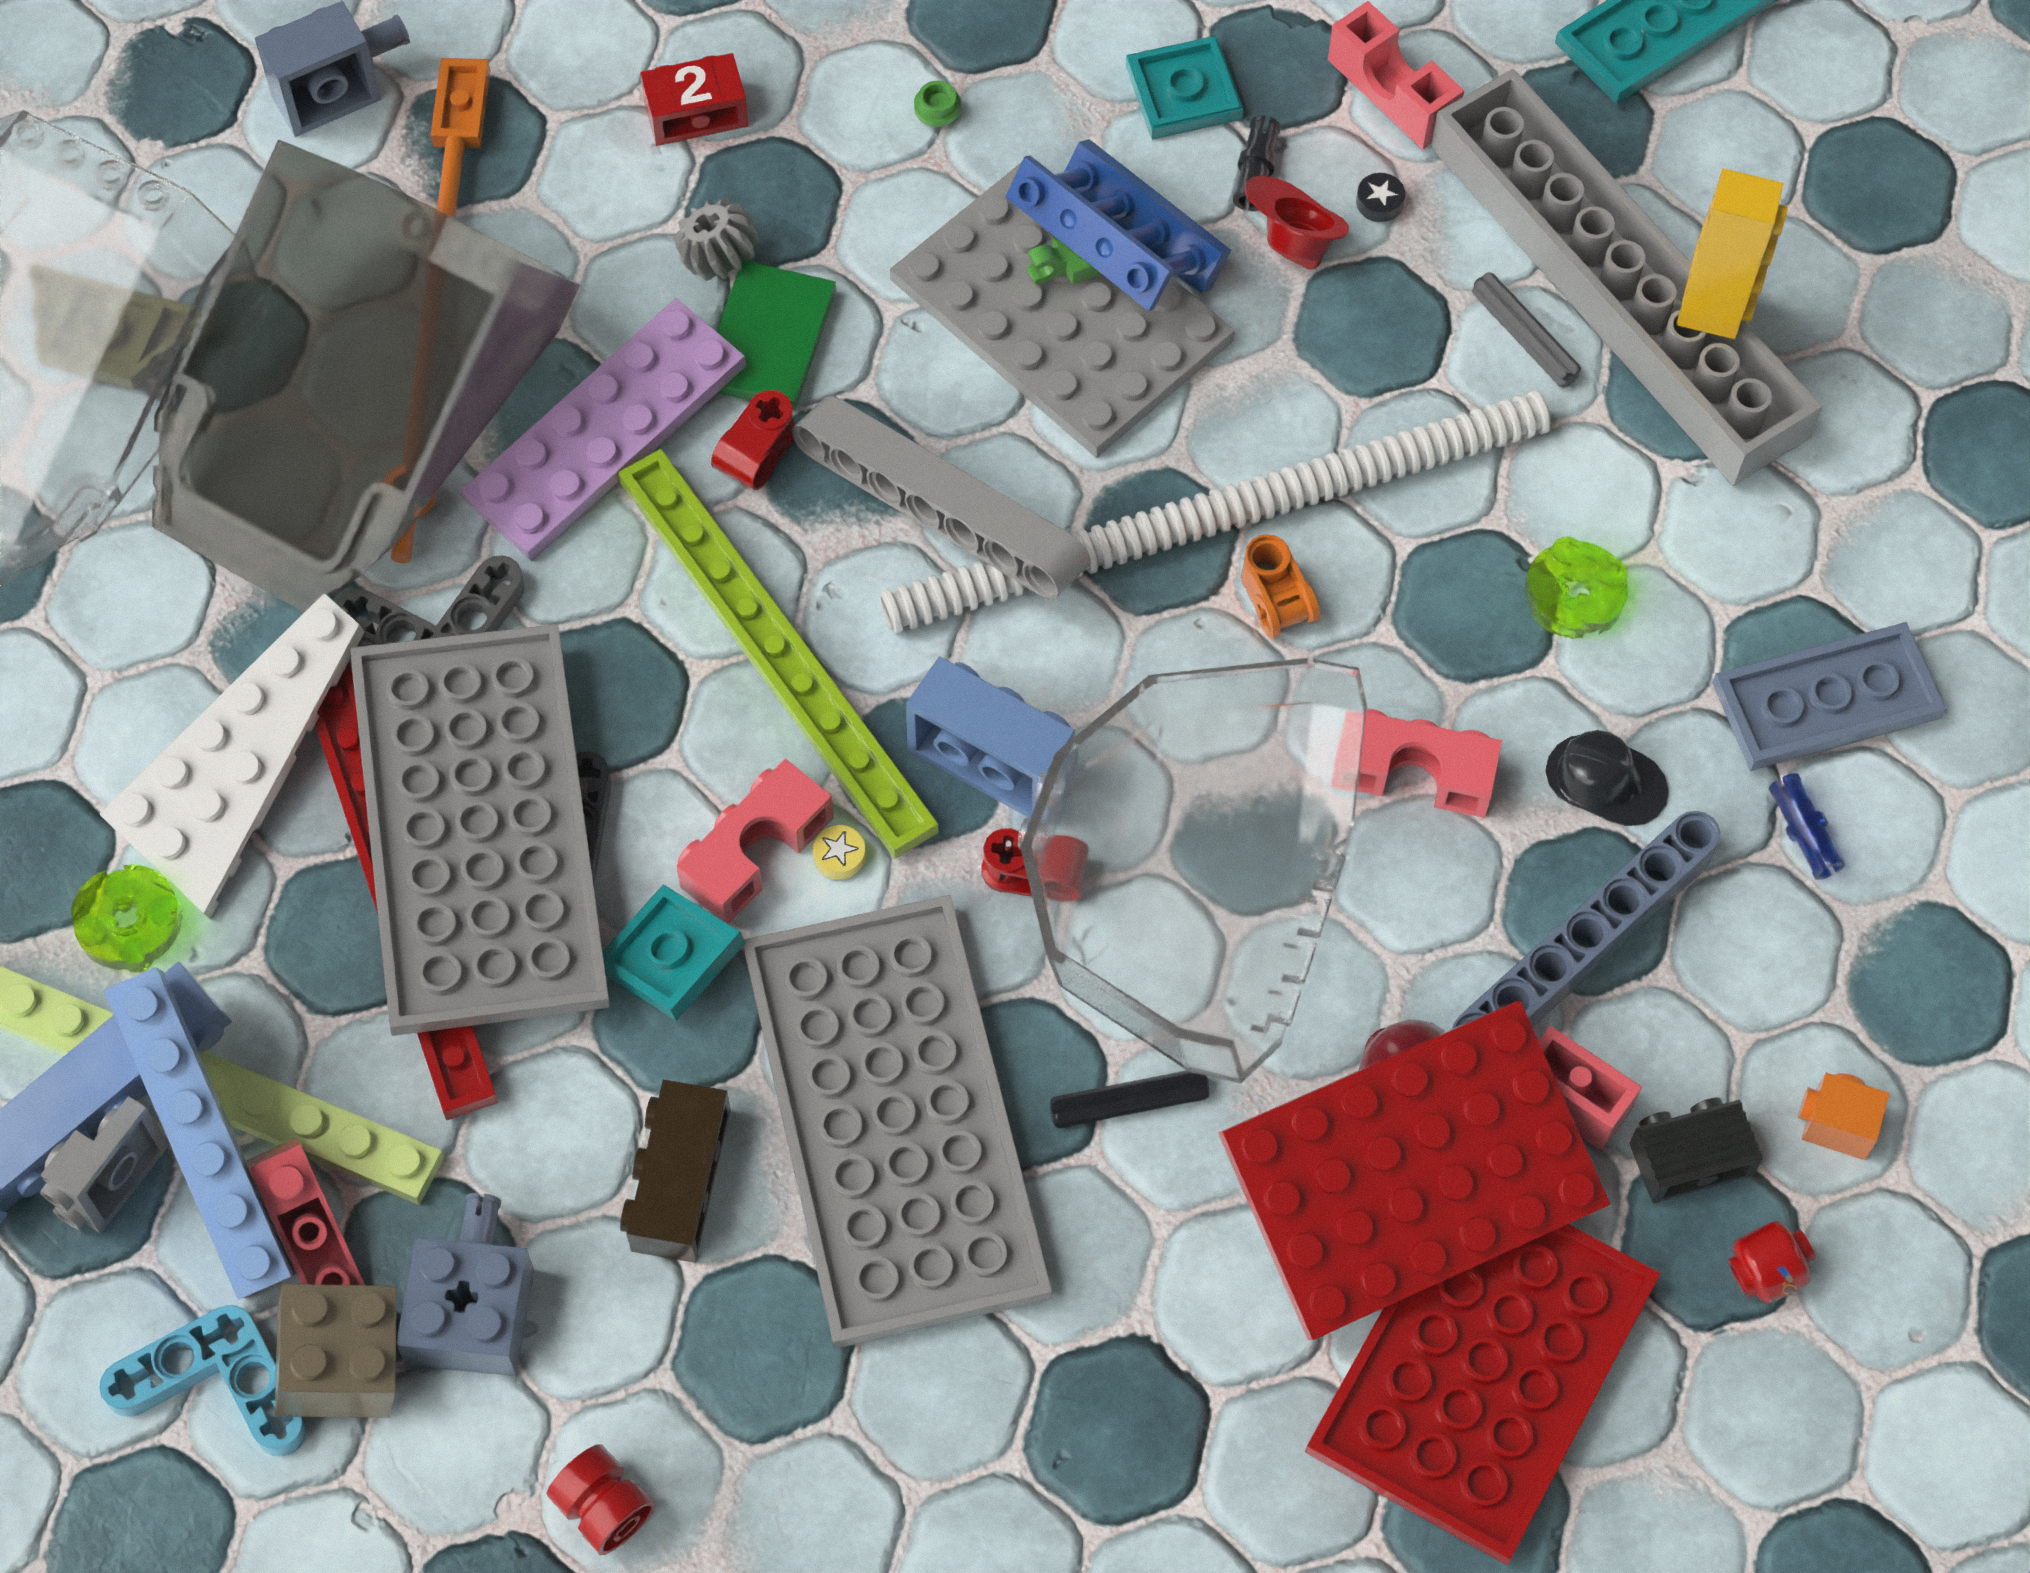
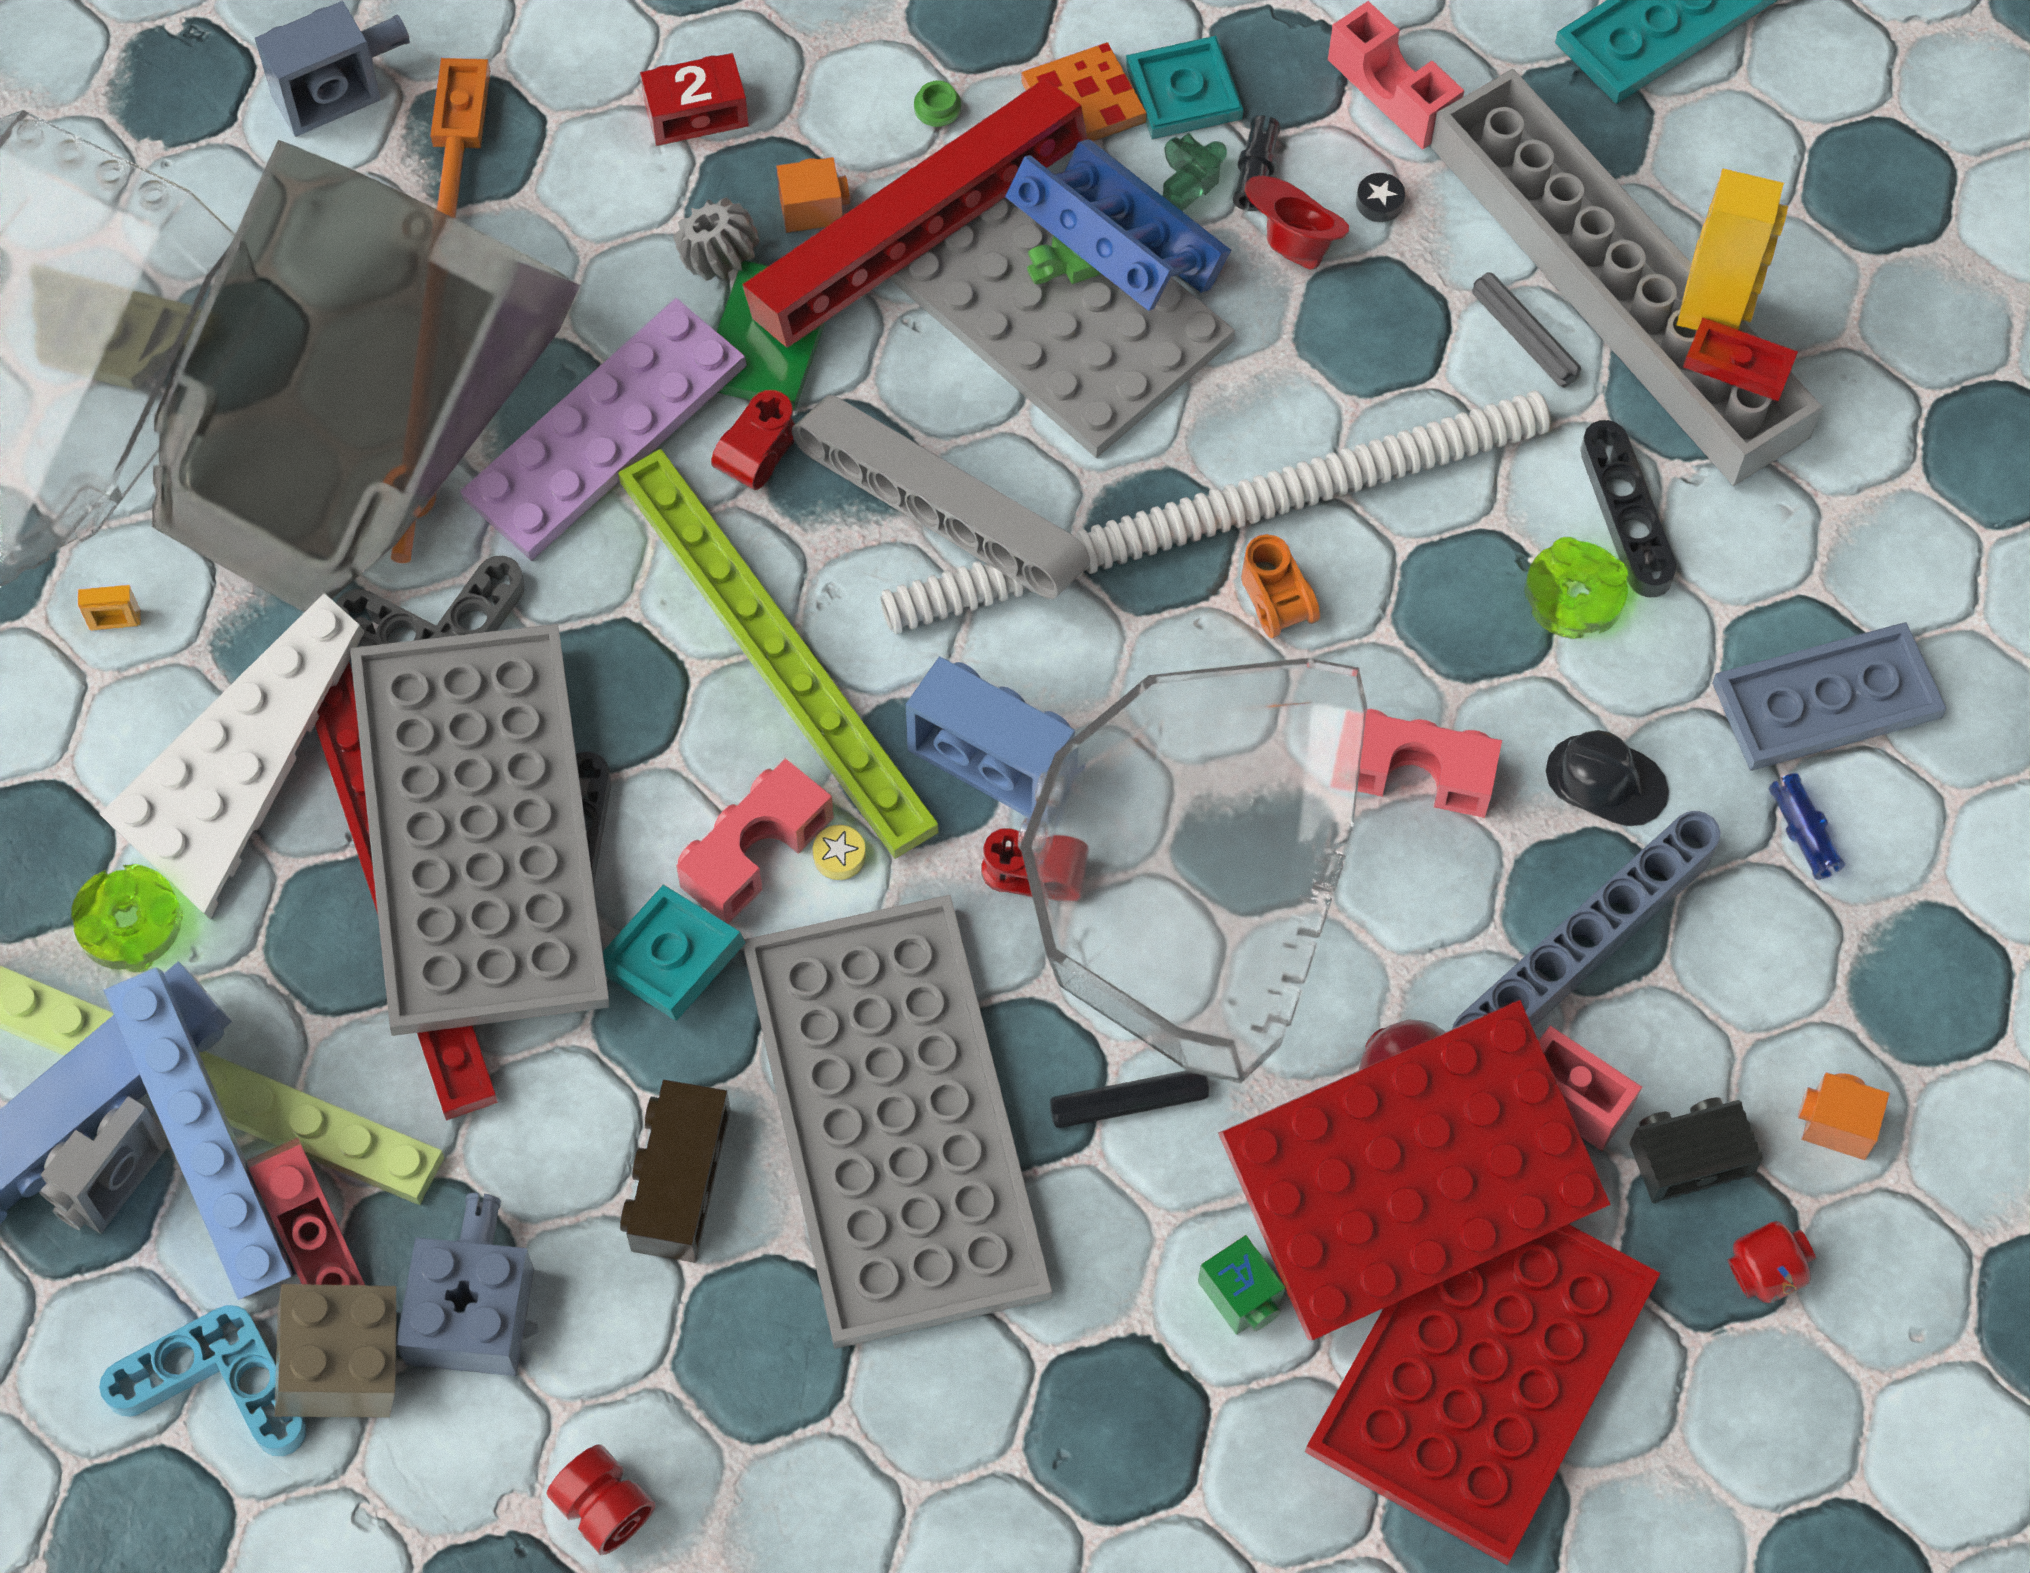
none -> light orange tile [78,585,141,631]
none -> red brick [742,78,1087,348]
none -> orange brick [776,157,850,233]
none -> orange tile [1021,42,1146,141]
none -> clear green piece [1162,133,1227,211]
none -> green brick [1198,1235,1285,1335]
none -> black beam [1580,420,1676,598]
none -> red plate [1683,318,1798,402]

